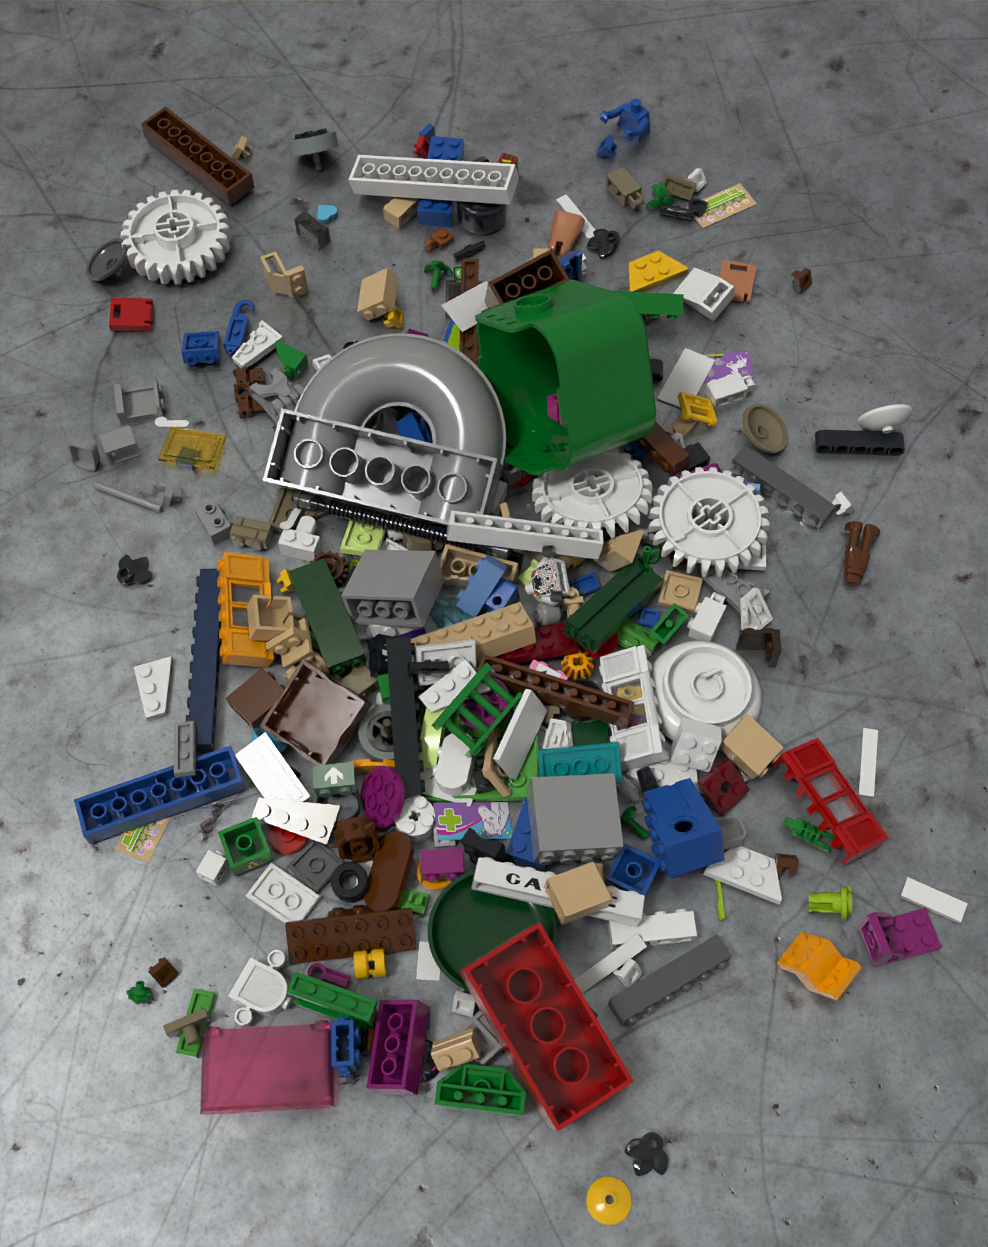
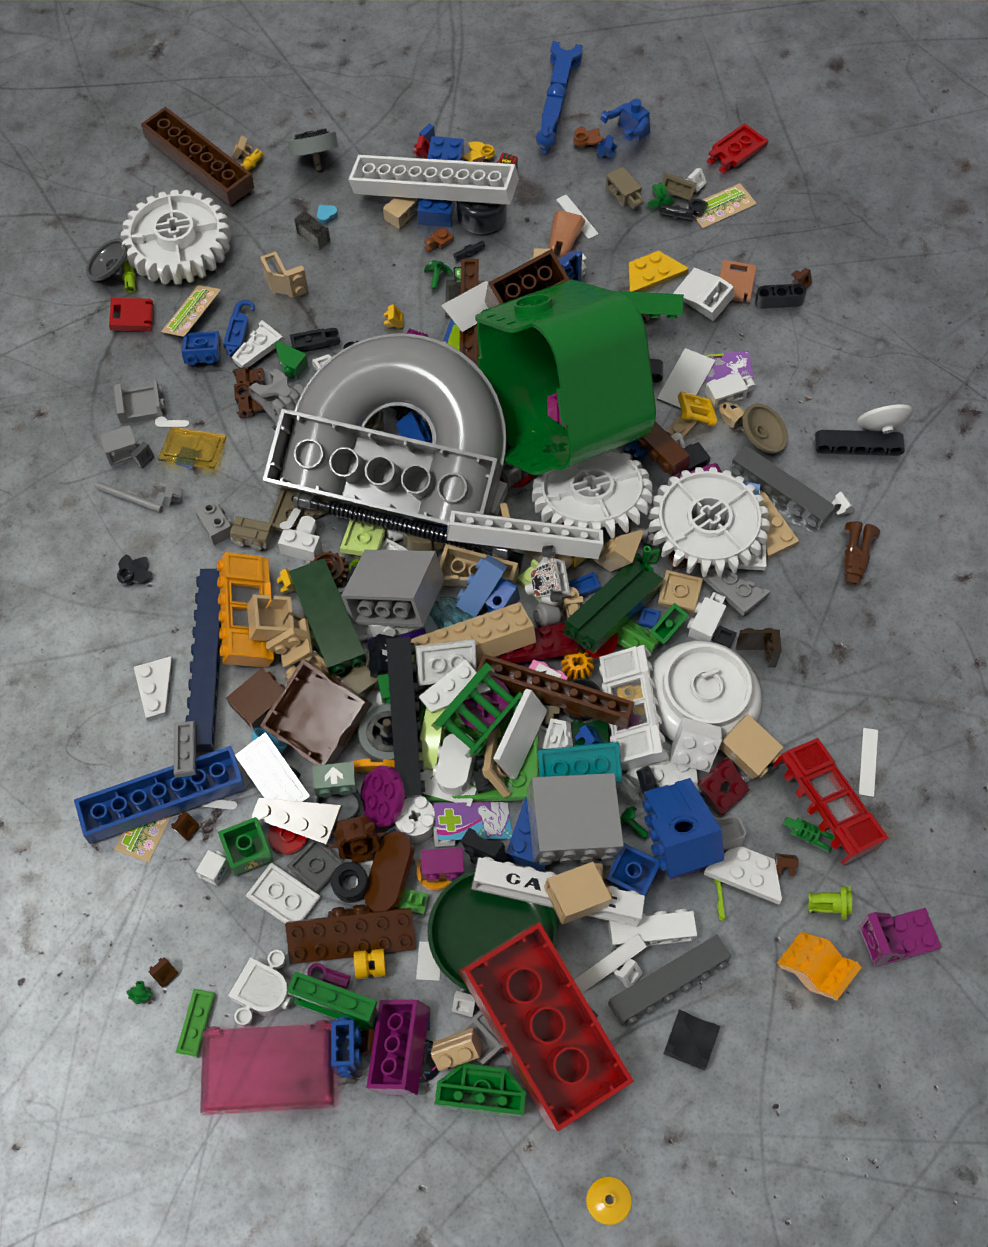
light grey piece [68,437,100,471] -> none
dark tan tile [163,1008,211,1046] -> none
tan brick [357,268,399,321] -> none
black pin [407,660,449,676] -> none
black plate [587,229,620,258] -> none
black plate [624,1132,668,1176] -> none
white wing [740,588,773,630] -> none
white tile [900,877,968,924] -> none
none -> lime axle [122,260,136,293]
none -> dark grey tile [129,442,154,468]
none -> sticker [161,285,221,337]
none -> reddish brown tile [171,811,200,841]
none -> white sticker [201,800,237,810]
none -> yellow pin [241,149,264,171]
none -> black hinge [290,327,341,351]
none -> yellow plate [463,142,495,162]
none -> blue piece [536,41,583,153]
none -> dark orange plate [573,126,603,147]
none -> blue tile [575,724,603,745]
none -> black brick [663,1009,721,1071]
none -> red tile [707,123,769,174]
none -> black tile [712,625,737,648]
none -> tan rock [719,402,745,429]
none -> black beam [755,284,807,309]
none -> tan wing [760,492,799,559]

